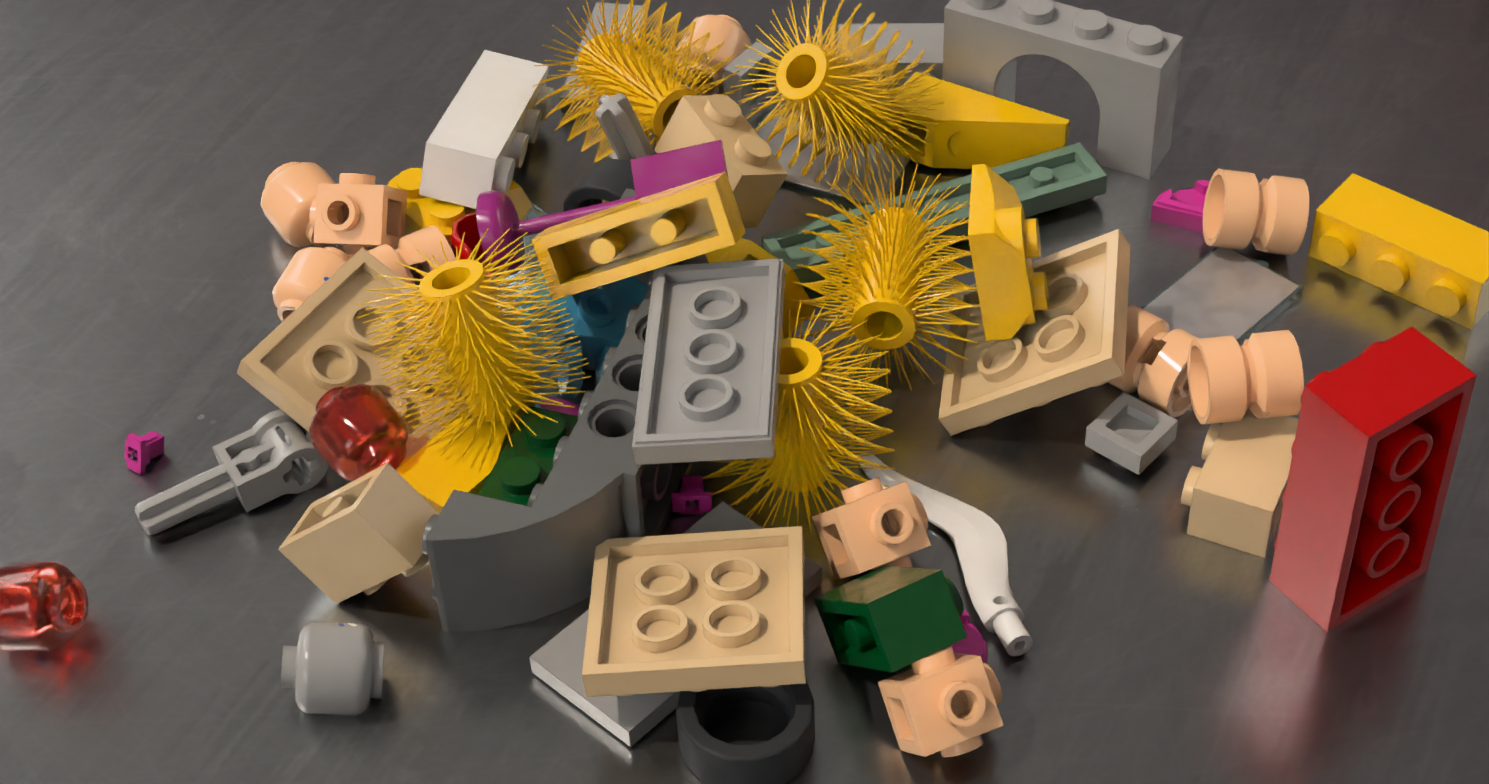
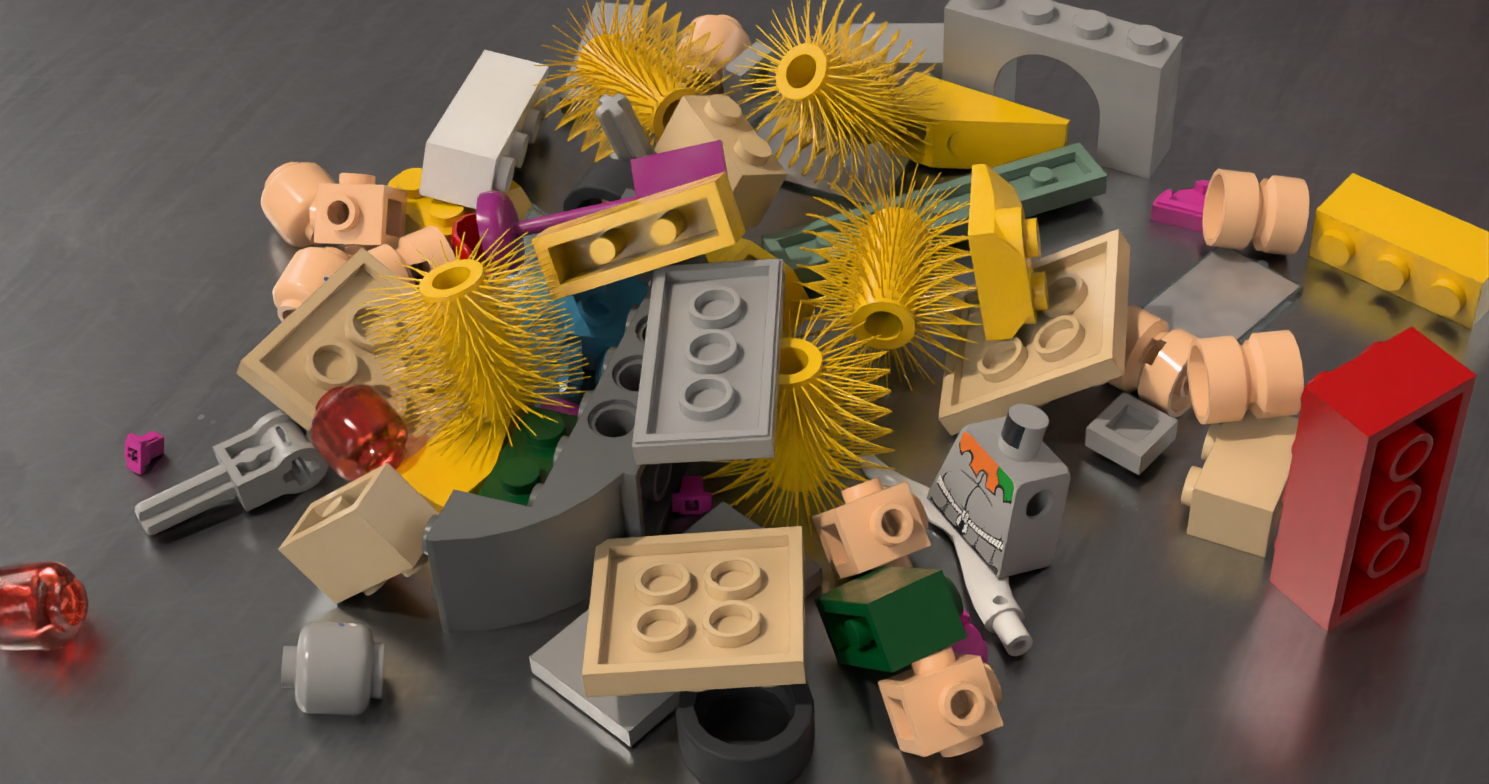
none -> light grey torso [927,403,1071,579]

